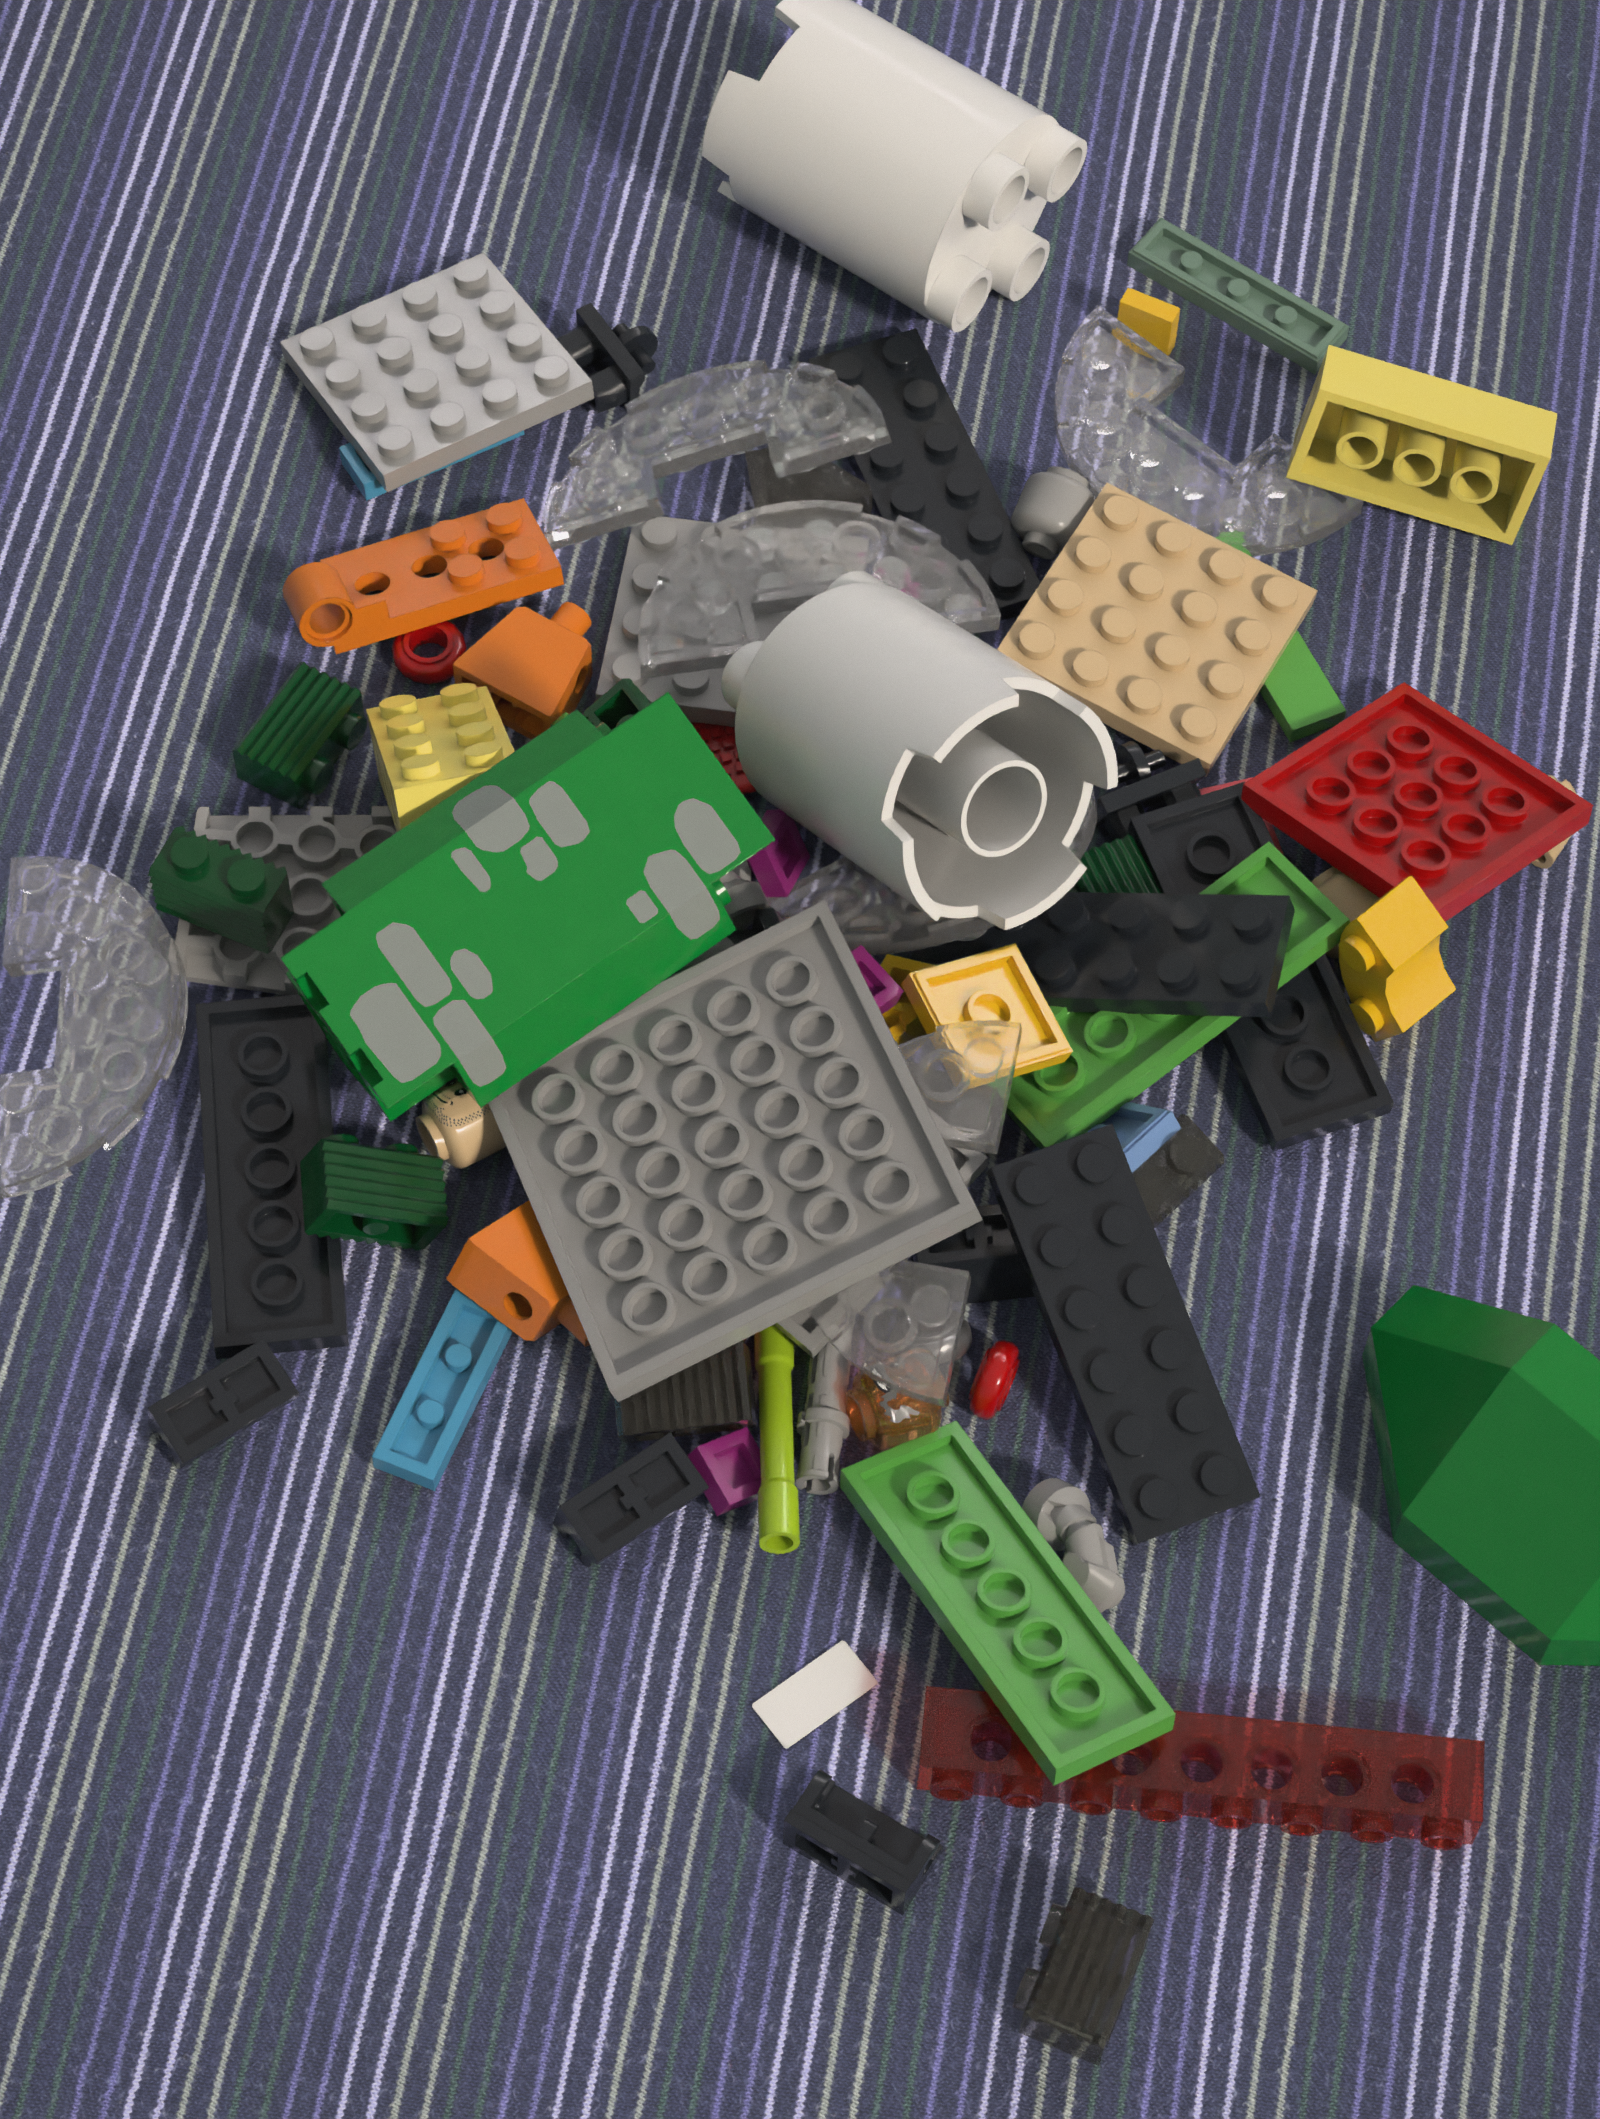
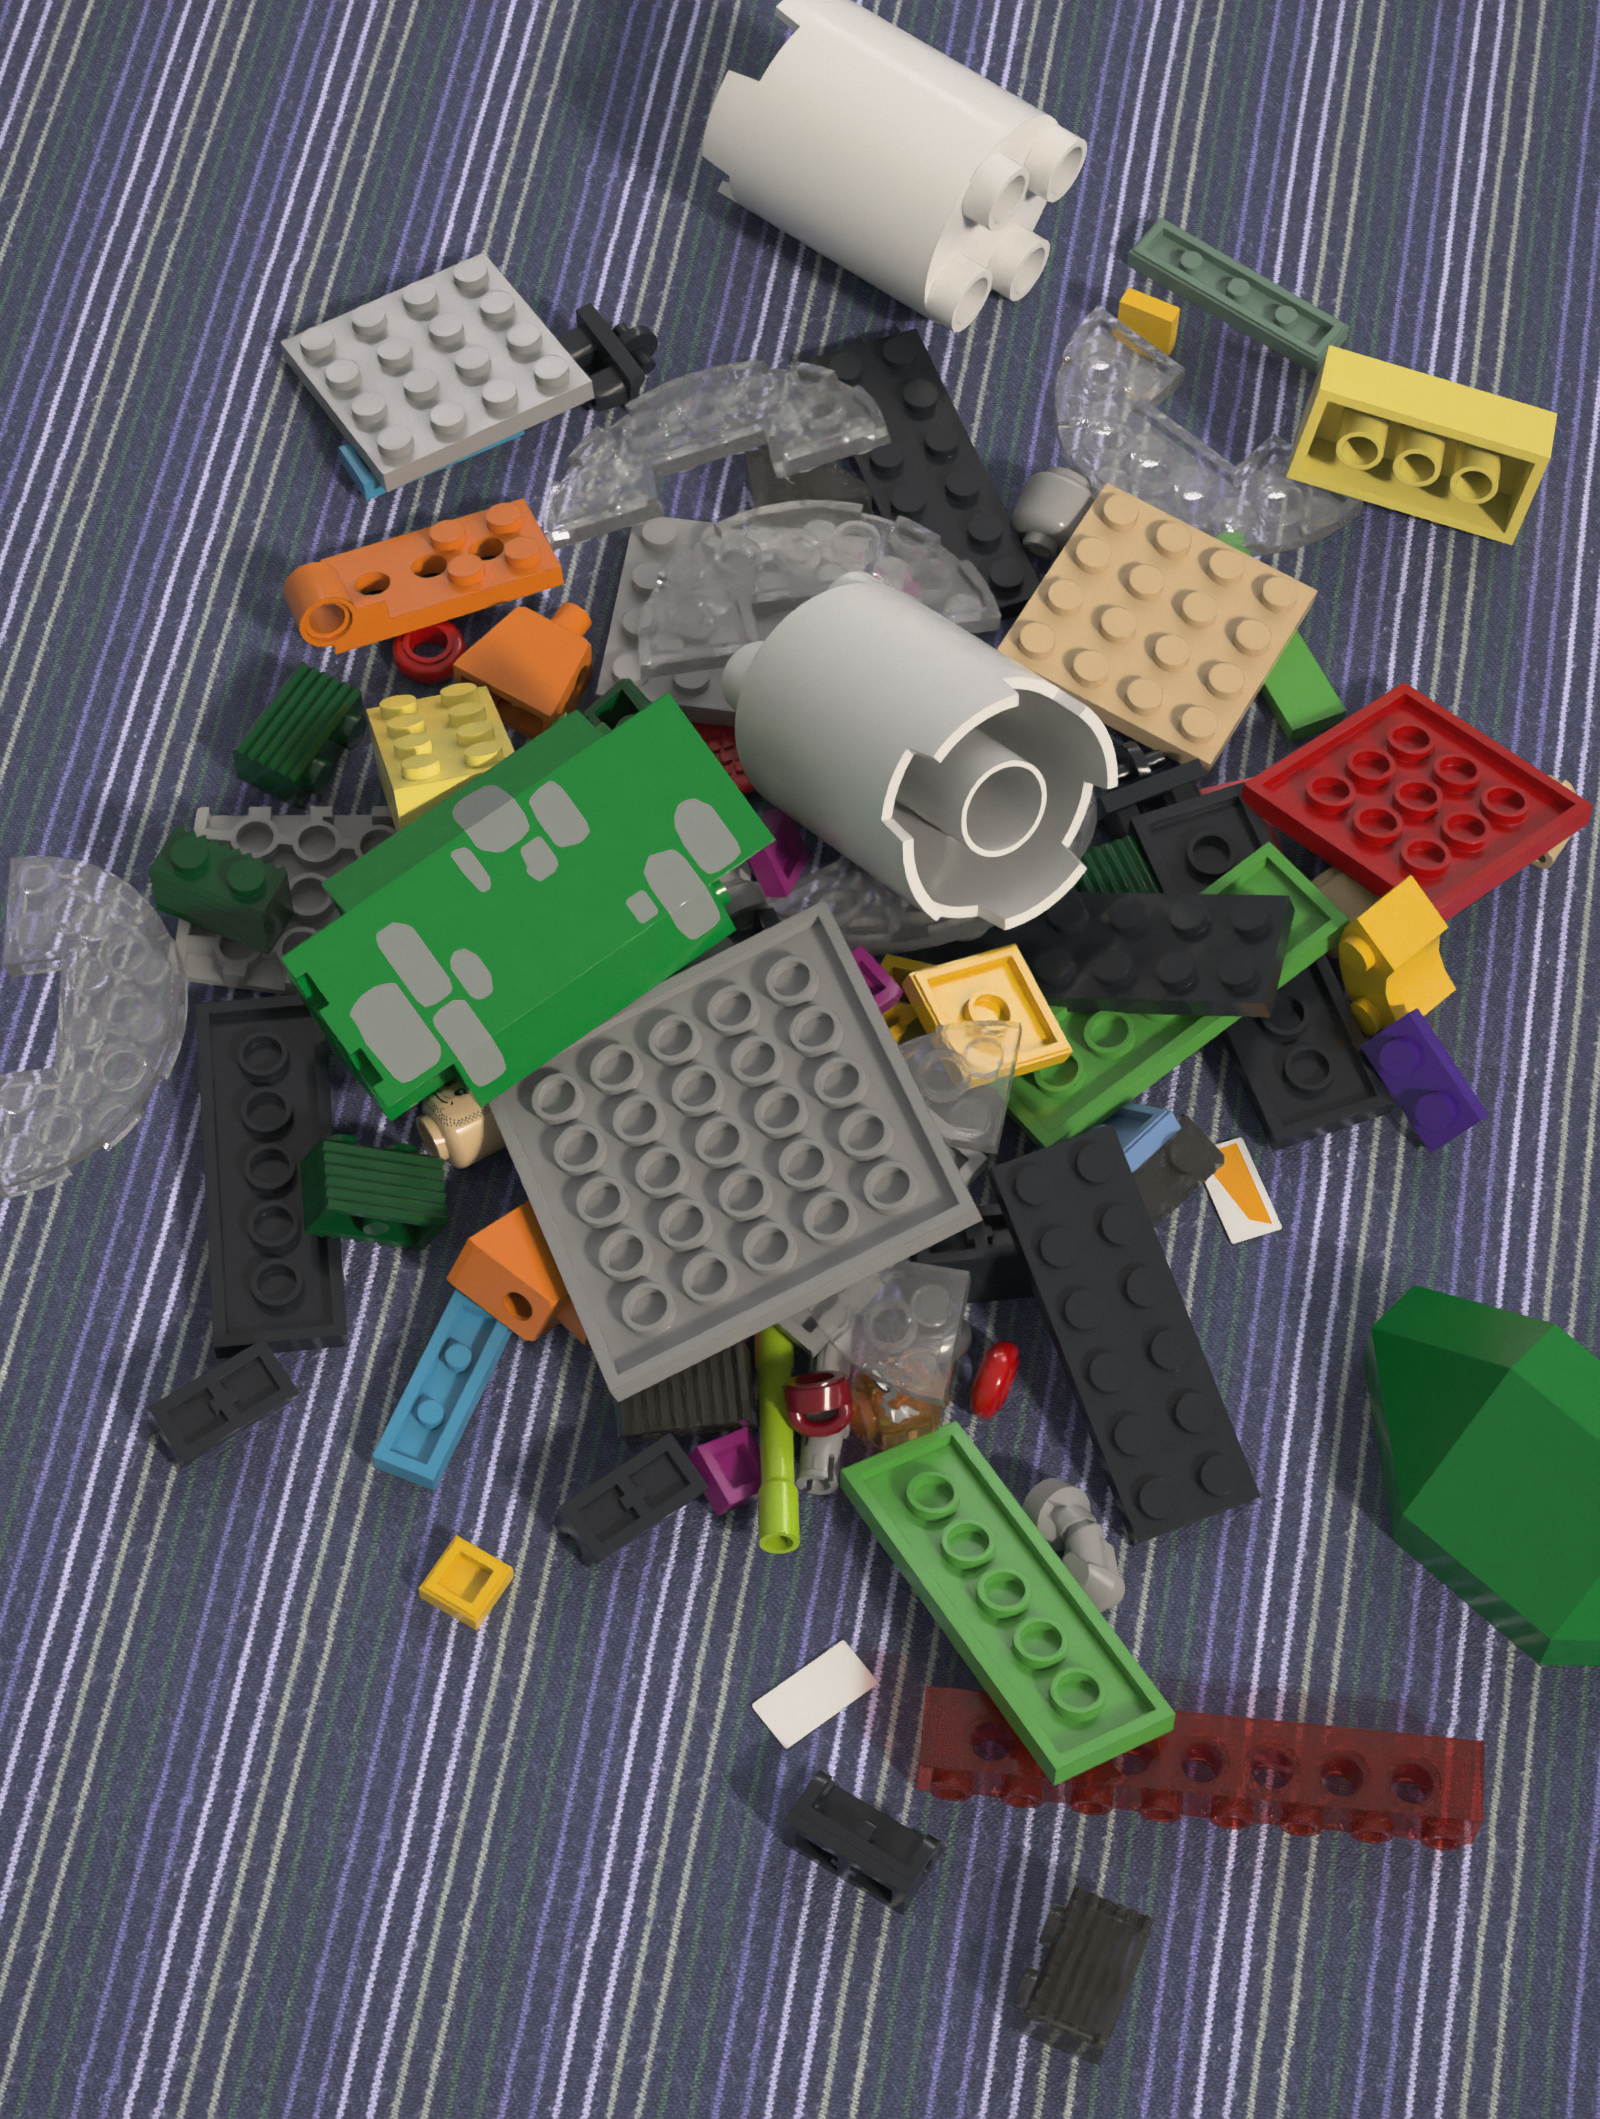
none -> yellow tile [418,1535,514,1631]
none -> dark red tile [782,1370,853,1438]
none -> sticker [1192,1137,1282,1244]
none -> dark purple plate [1360,1008,1489,1153]

